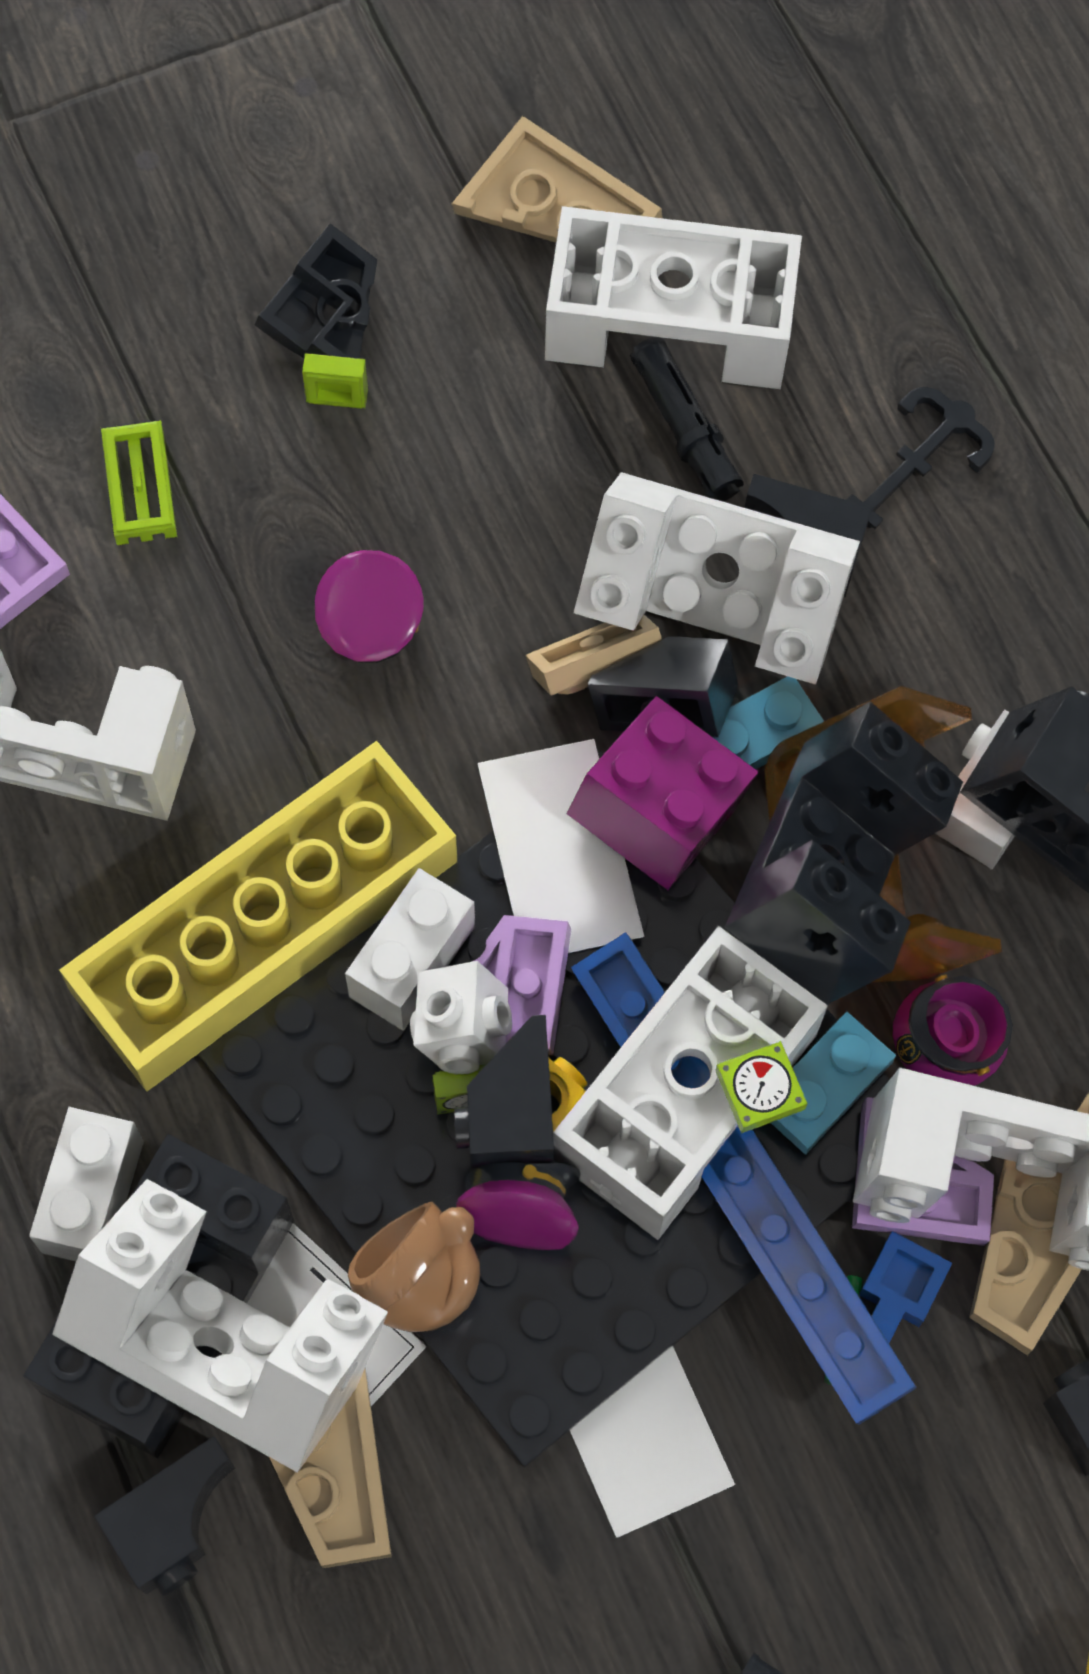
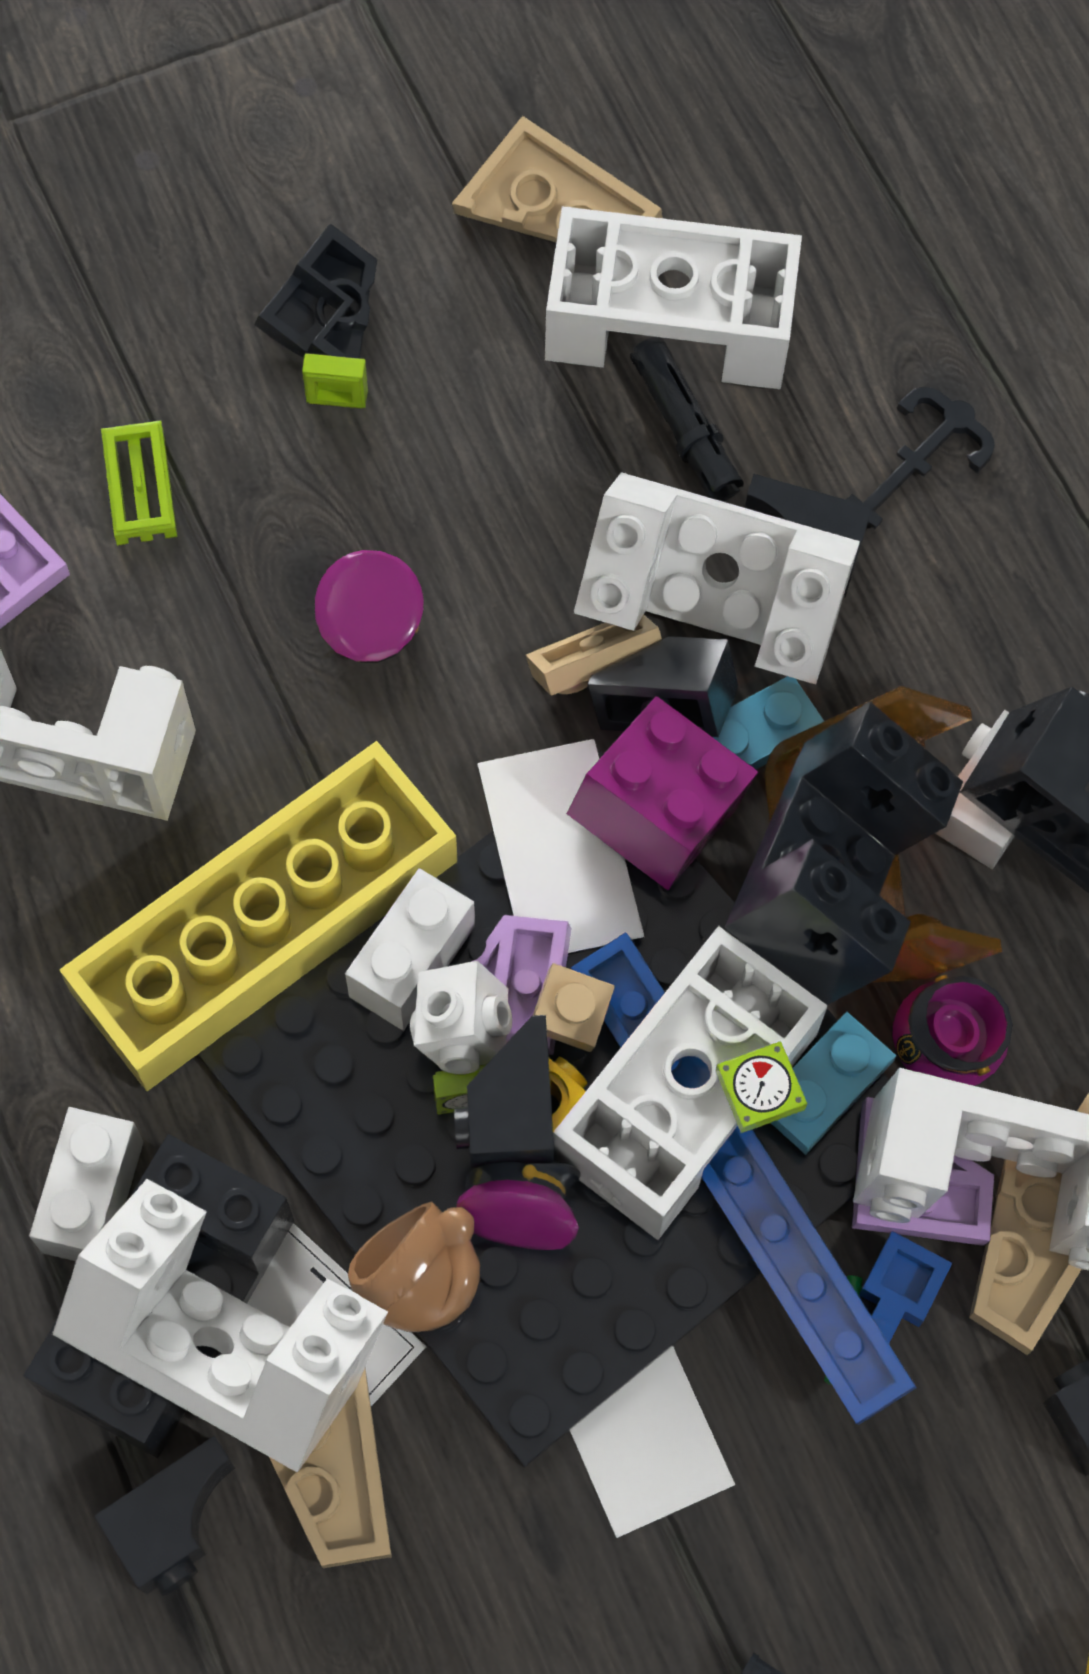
none -> tan plate [533,963,615,1052]

